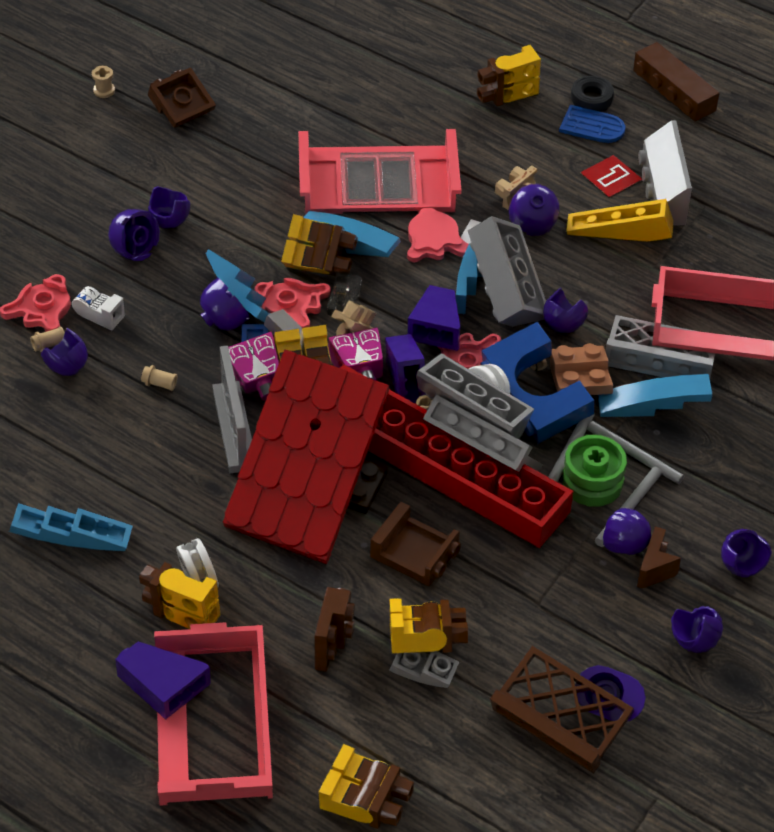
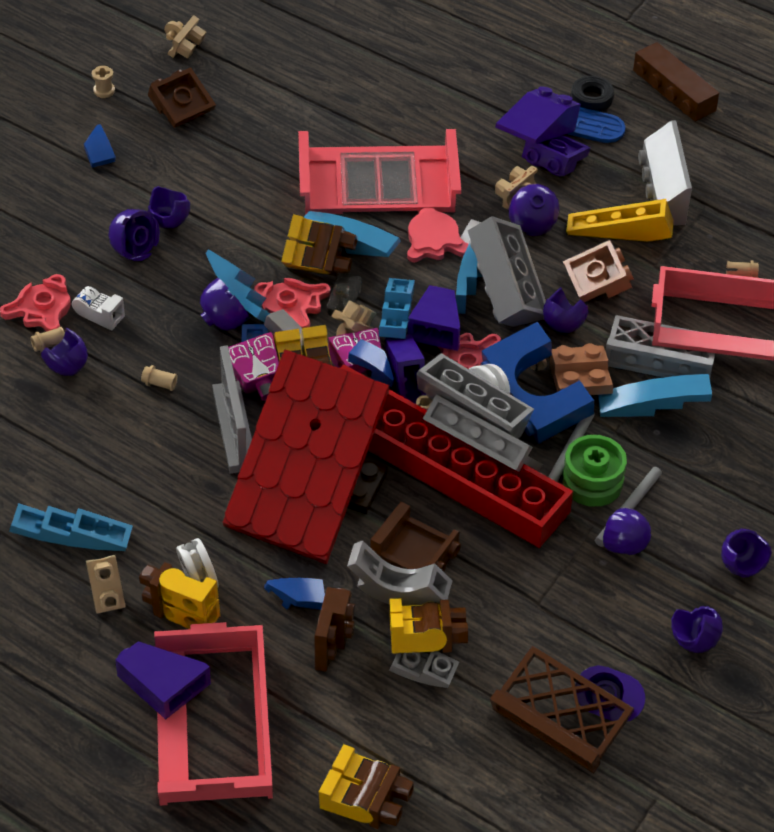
yellow hips [477,45,541,106] -> none
red sticker [580,155,642,197] -> none
light grey bar [587,421,684,485] -> none
reddish brown slope [637,526,681,589] -> none
none -> blue slope [84,124,116,168]
none -> tan hips [86,555,126,614]
none -> tan hips [164,15,206,59]
none -> blue slope [264,578,325,610]
none -> light grey arch [347,541,453,606]
none -> blue slope [348,339,394,387]
none -> dark azure slope [379,278,415,339]
none -> dark purple slope [495,87,581,144]
none -> dark purple plate [522,135,591,176]
none -> nougat plate [563,240,634,302]
none -> tan pin [726,260,759,278]

